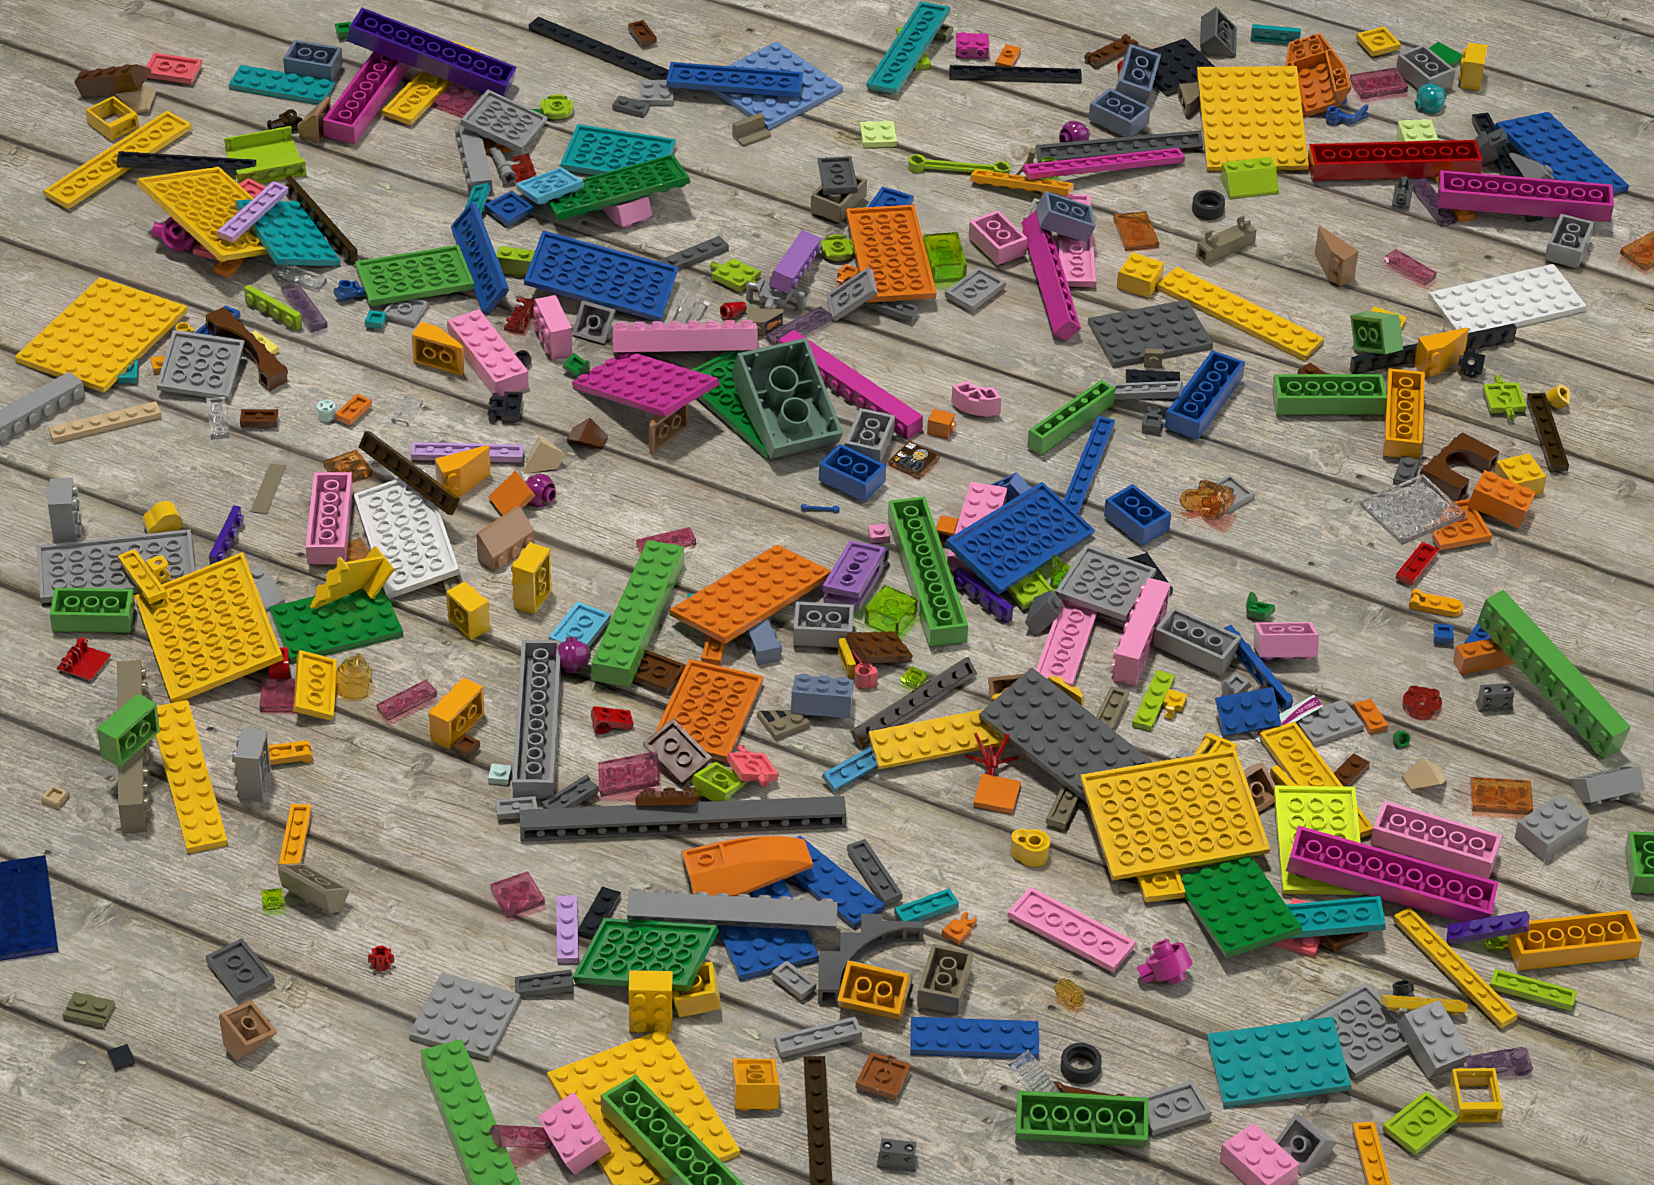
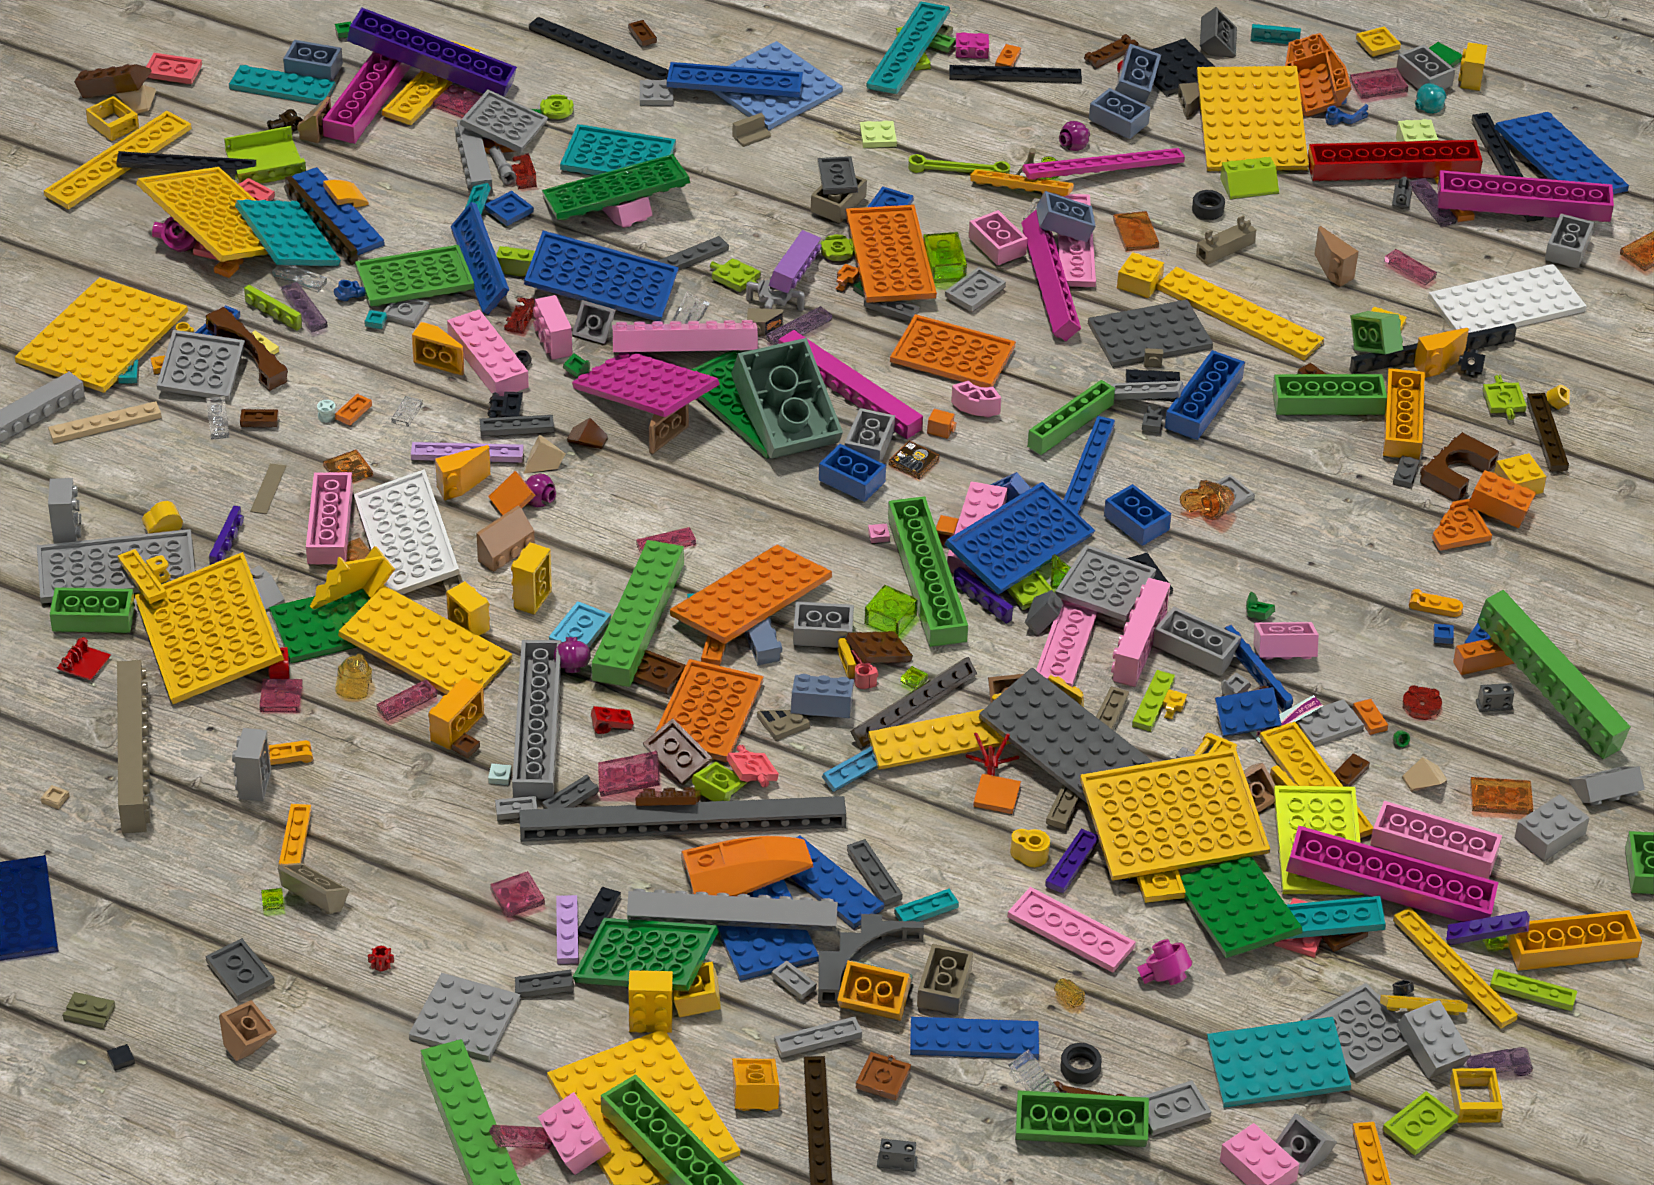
bright green brick [97,694,160,767] -> none
yellow plate [156,700,228,854] -> none
lavender plate [217,181,288,243] -> none
yellow plate [293,650,337,721] -> none
dark brown plate [358,431,460,515] -> none
medium azure plate [516,167,584,204] -> none
dark grey plate [612,95,650,118] -> none
red cone [720,301,747,320] -> none
blue hinge [801,503,840,513] -> none
medium lavender hinge [823,540,889,611] -> none
light grey plate [827,267,878,322] -> none
orange plate [942,912,977,946] -> none
dark grey plate [1035,130,1203,163] -> none
clear plate [1360,474,1465,545] -> none
red plate [1395,541,1439,586] -> none
dark grey brick [1475,127,1509,166] -> none
light grey slope [1509,153,1556,180] -> none
none -> blue plate [292,167,385,255]
none -> light orange slope [323,180,369,208]
none -> yellow plate [338,586,512,695]
none -> dark grey plate [479,415,554,436]
none -> orange plate [890,314,1016,388]
none -> bright green plate [929,33,956,52]
none -> dark purple plate [1045,828,1099,894]

